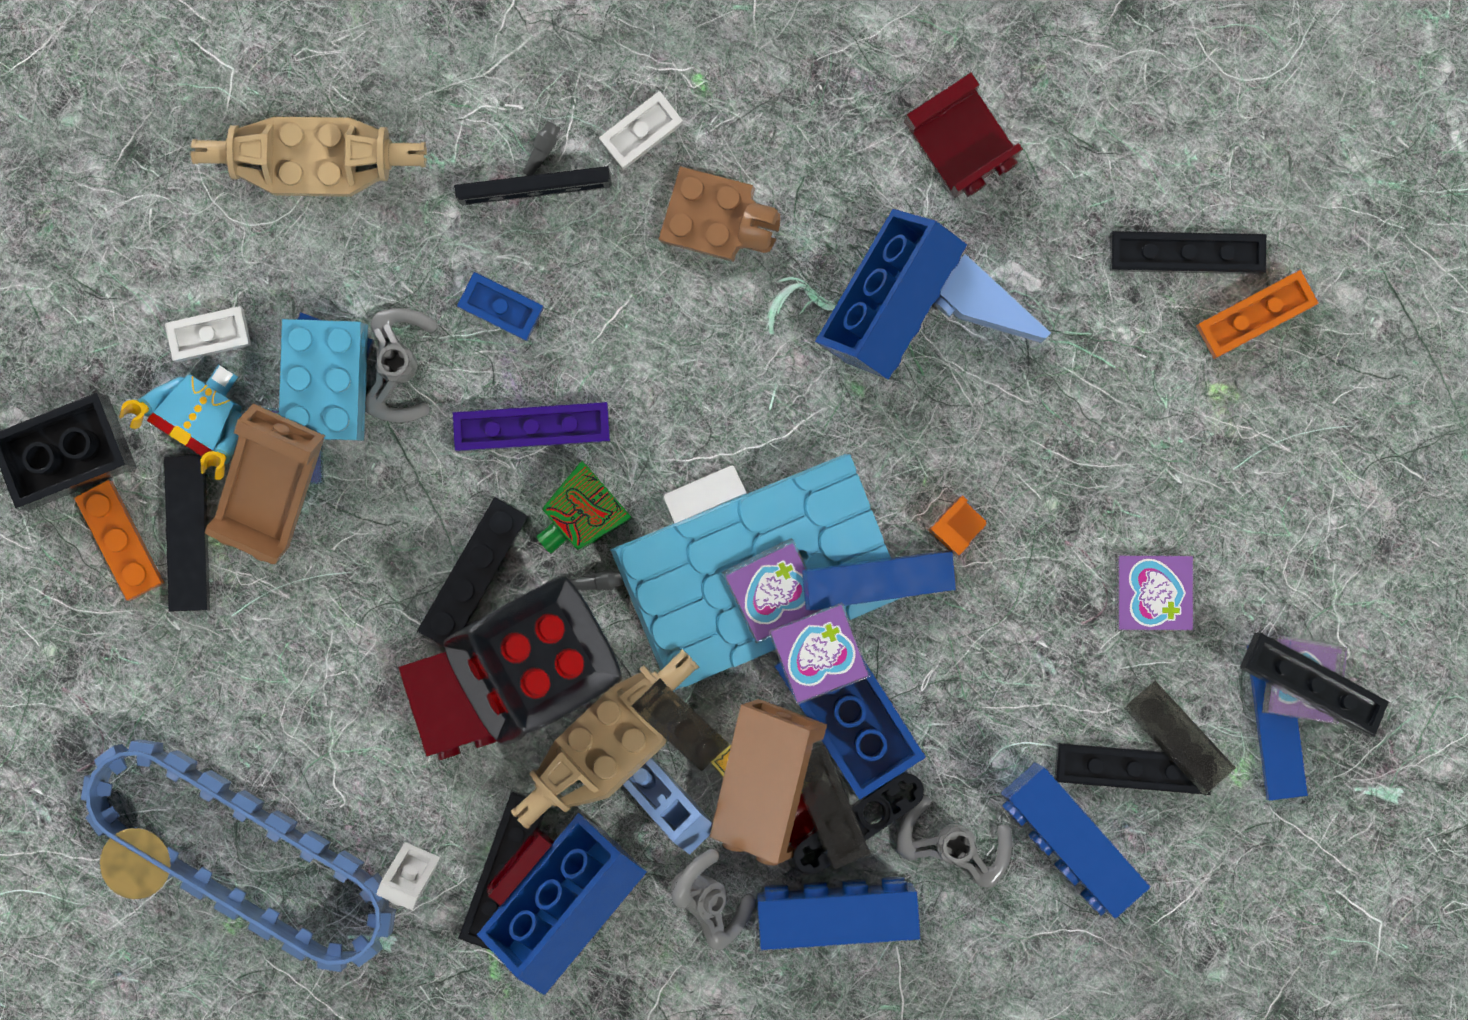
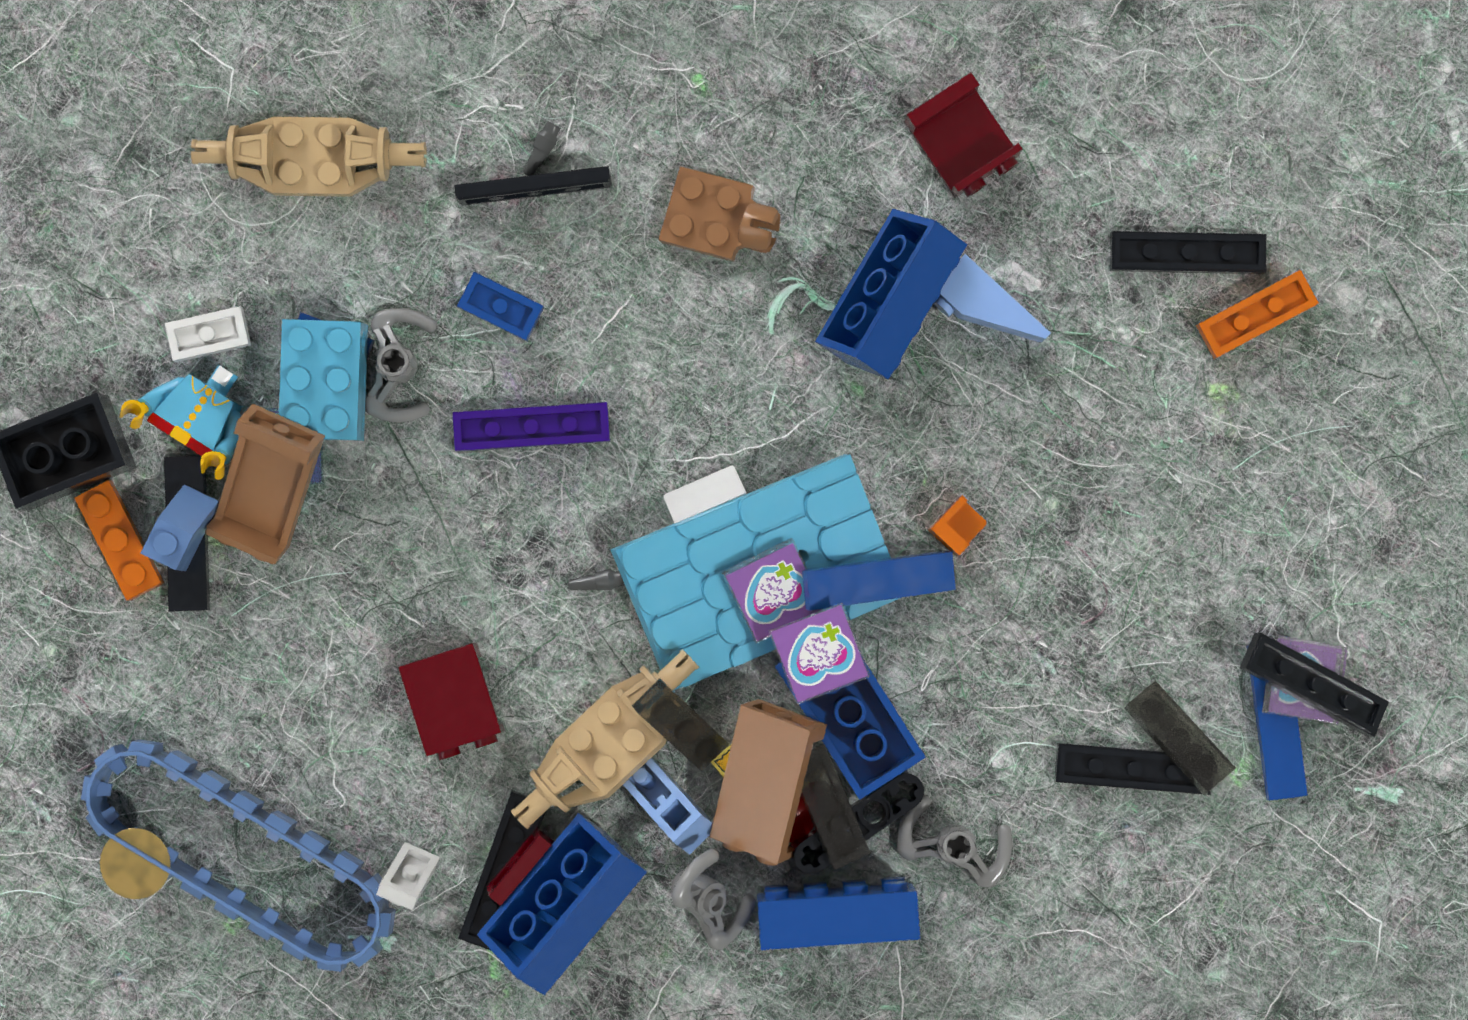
black plate [417,497,529,647] -> none
black piece [443,575,622,745] -> none
green torso [536,461,632,554] -> none
white plate [599,91,684,170] -> none
blue brick [1001,762,1151,919] -> none
tile [1115,554,1195,632] -> none
none -> medium blue slope [141,484,219,571]

